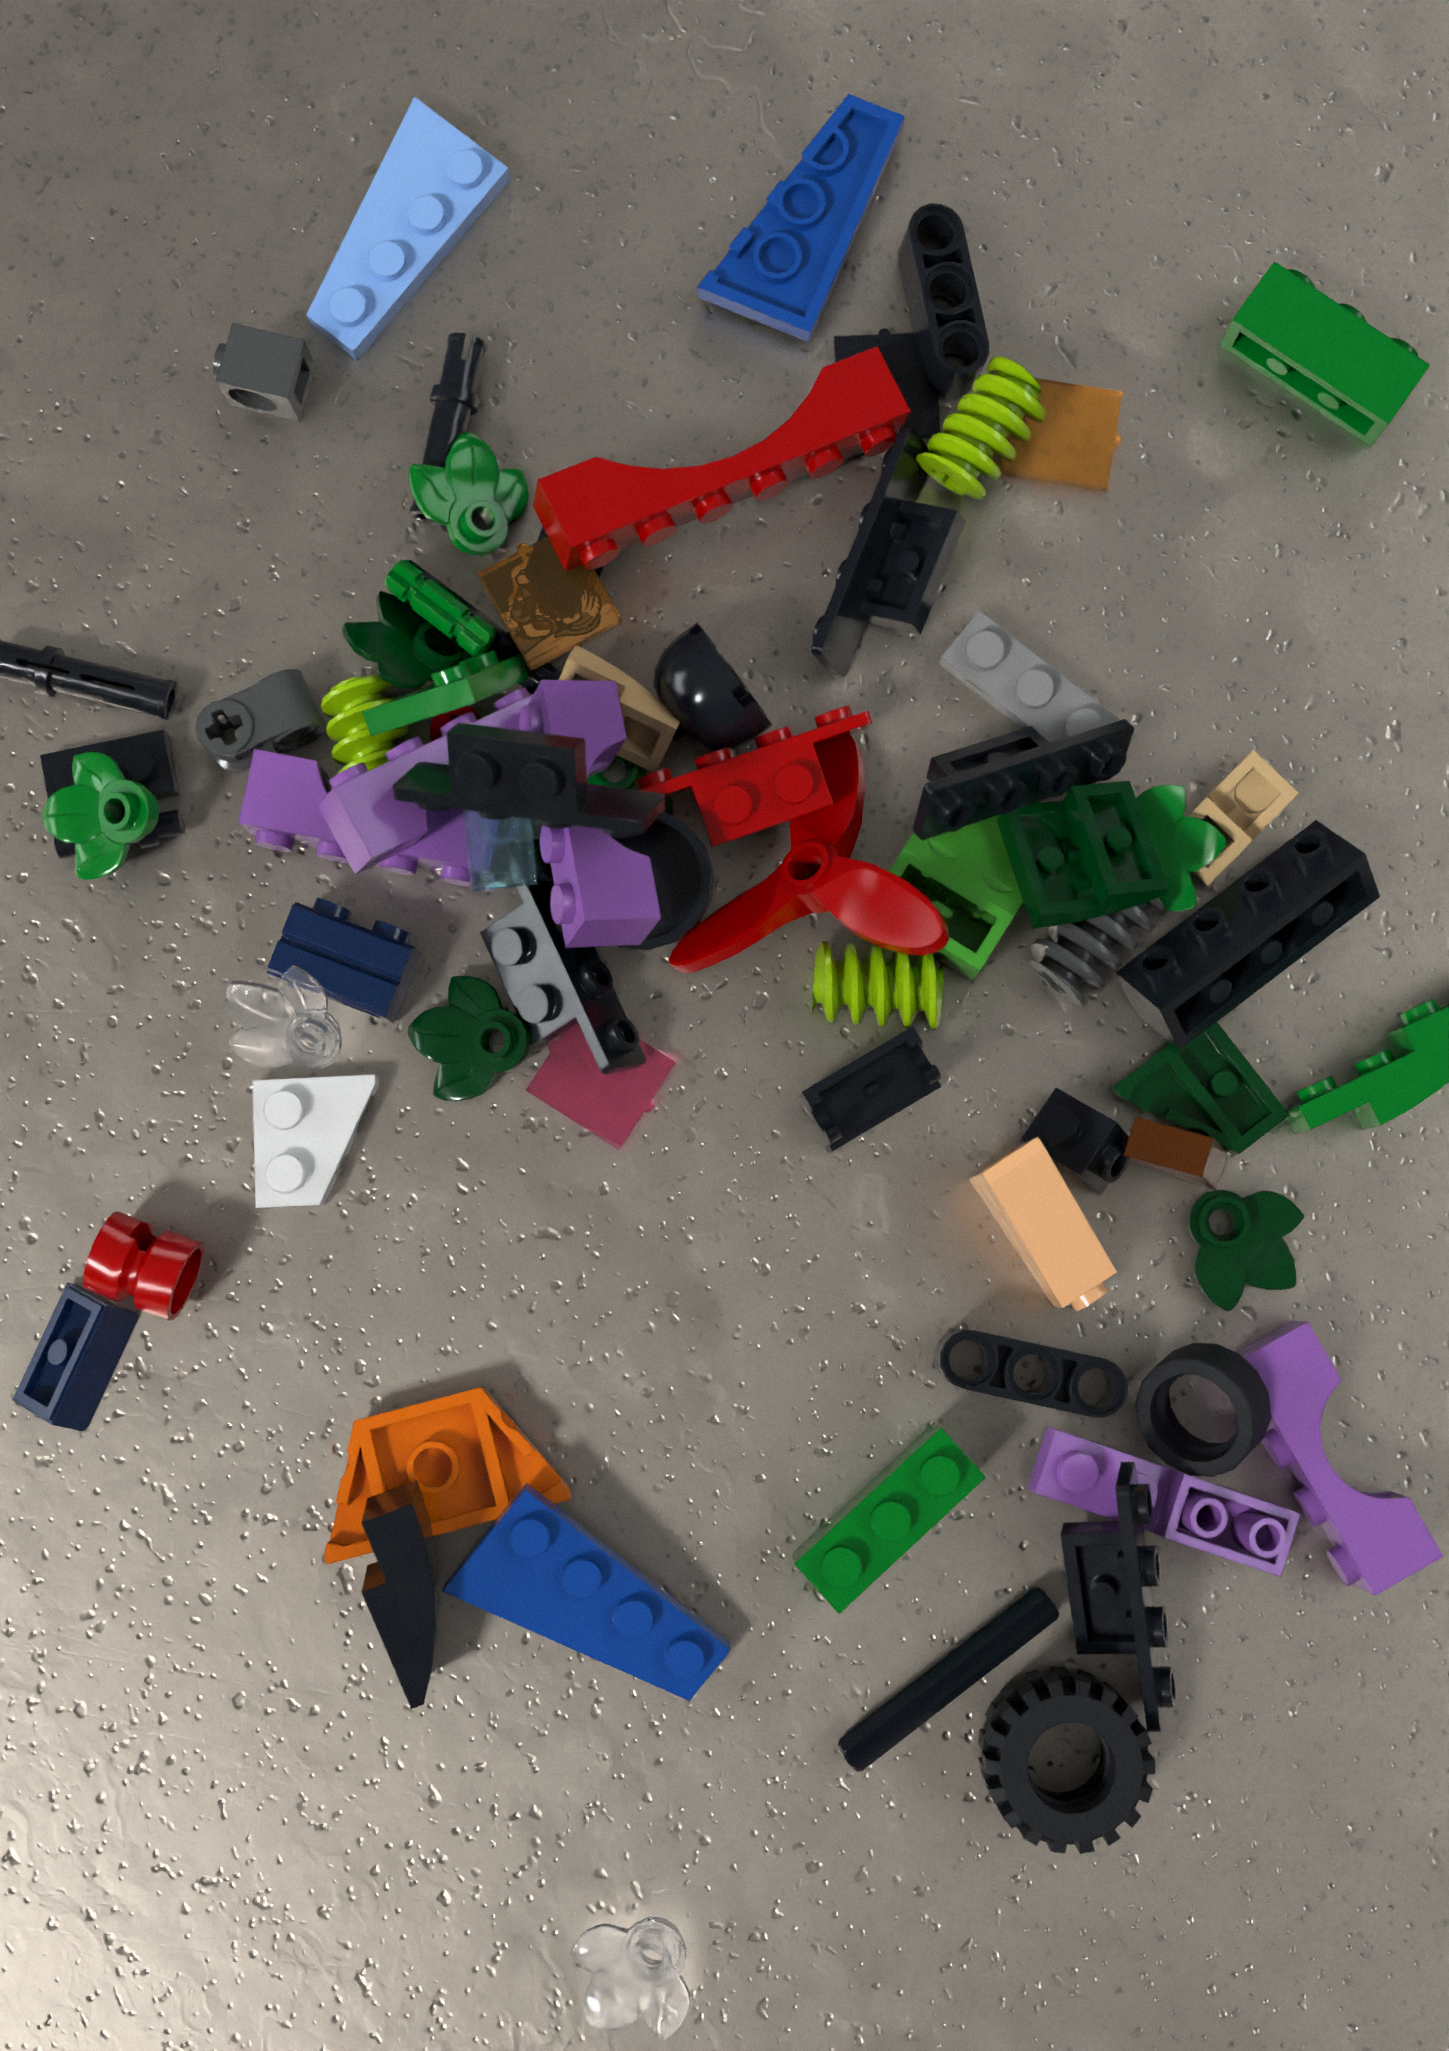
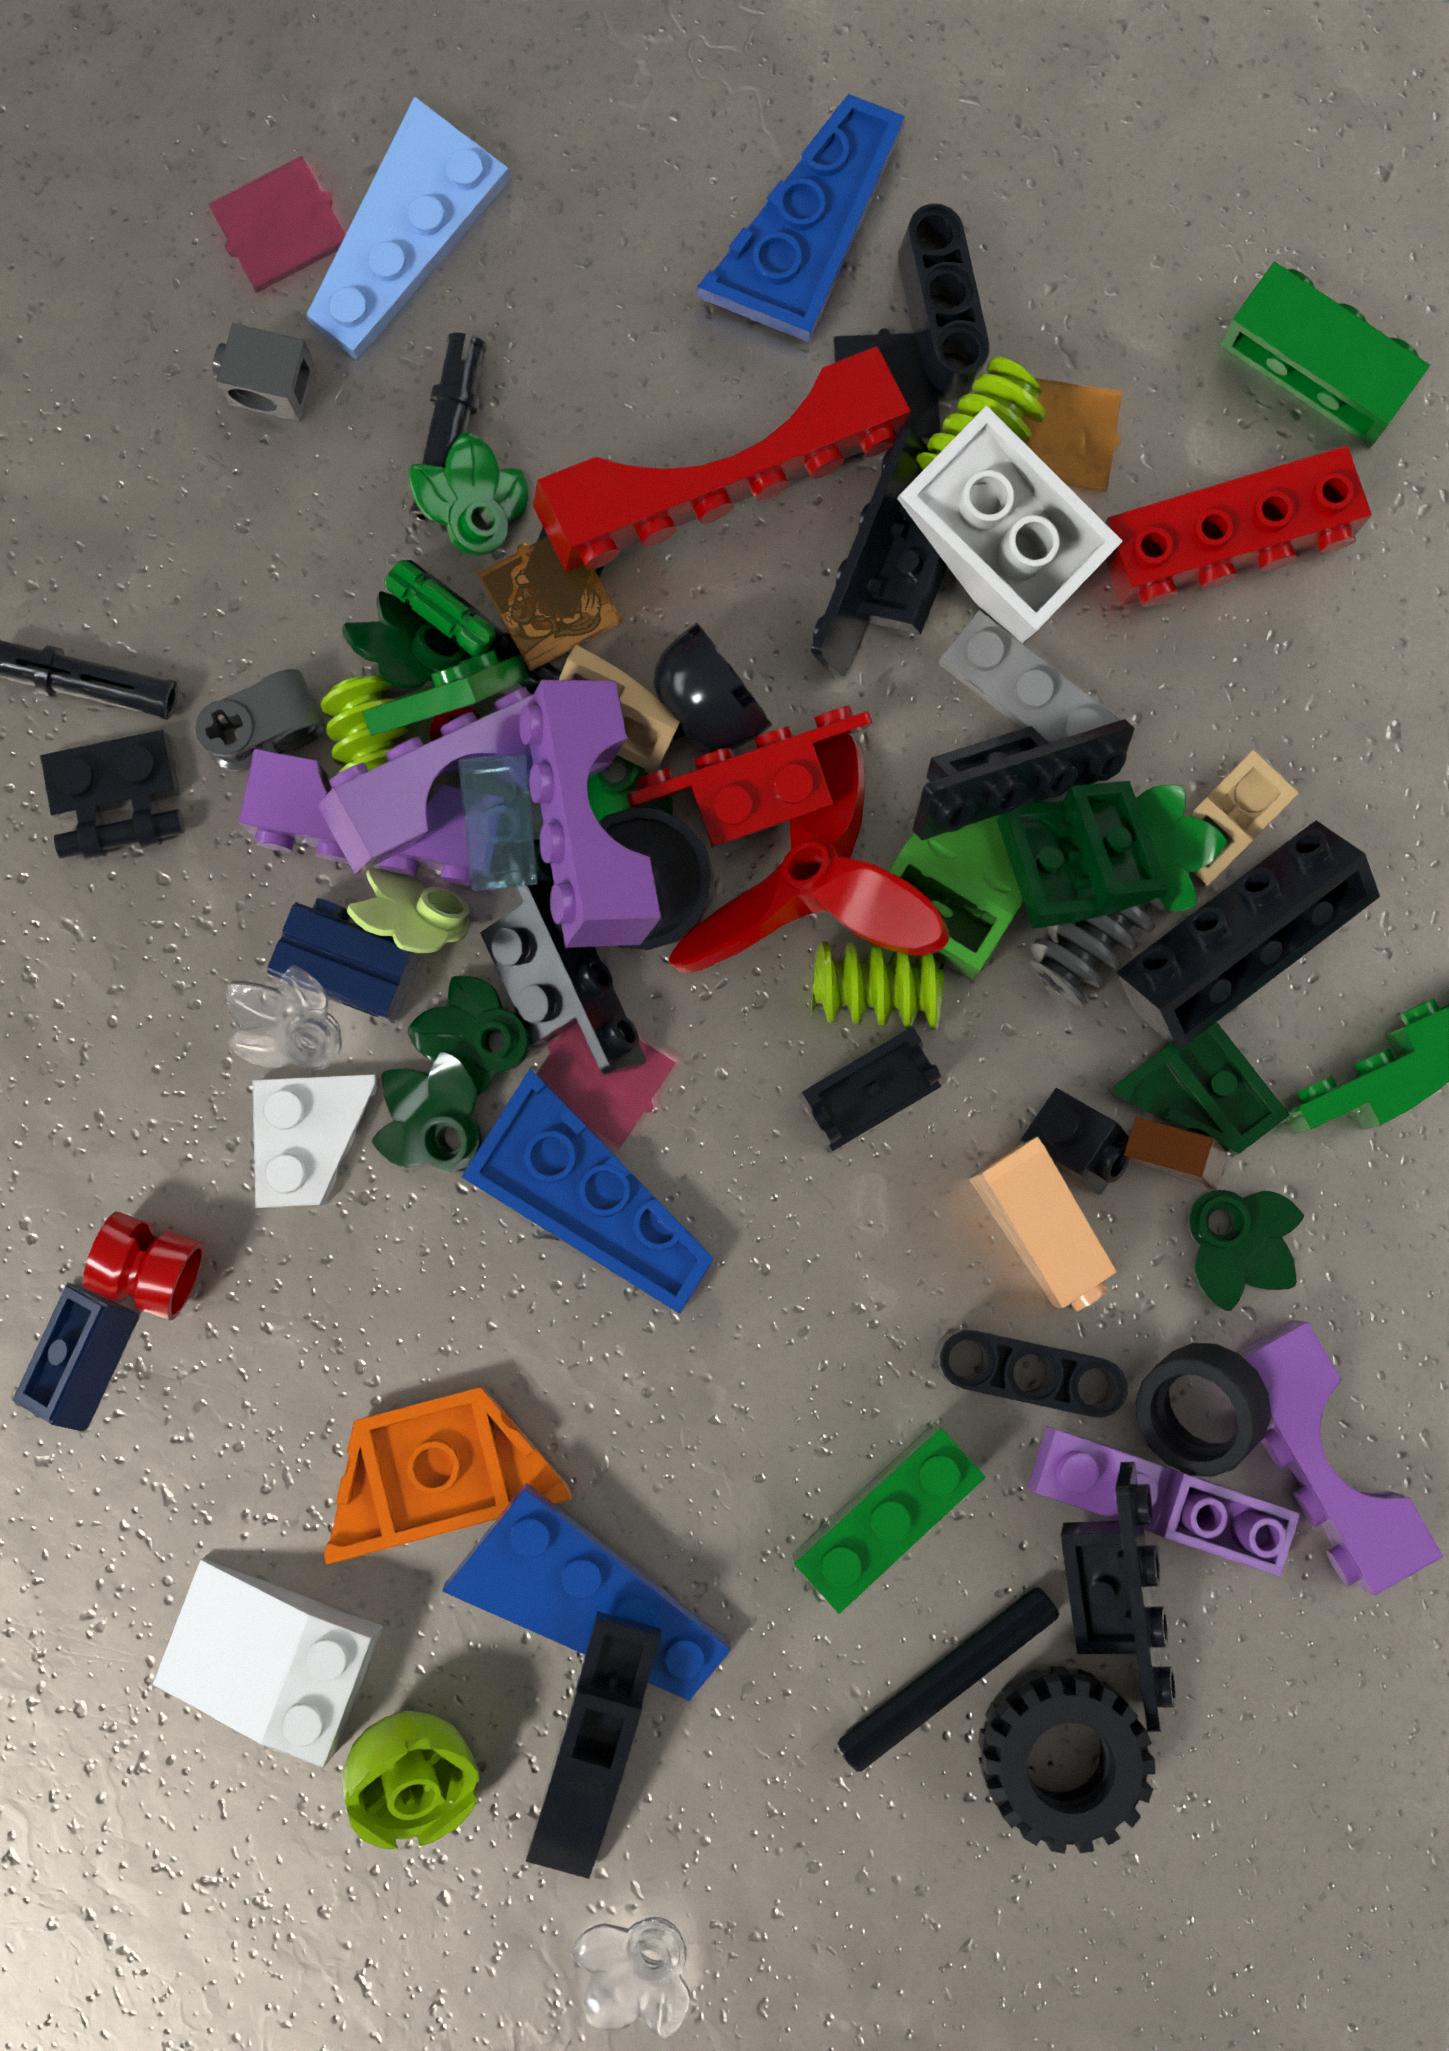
green plate [42,752,159,880] -> none
black slope [361,1480,440,1709] -> none
black bracket [392,722,665,837] -> none
none -> white slope [153,1558,384,1768]
none -> clear pink piece [208,156,346,293]
none -> lime cylinder [342,1711,479,1849]
none -> yellowish green plate [347,868,470,953]
none -> dark green plate [372,1051,482,1171]
none -> blue wing [462,1068,714,1314]
none -> black slope [525,1611,661,1879]
none -> white slope [897,405,1123,643]
none -> red brick [1105,445,1372,607]

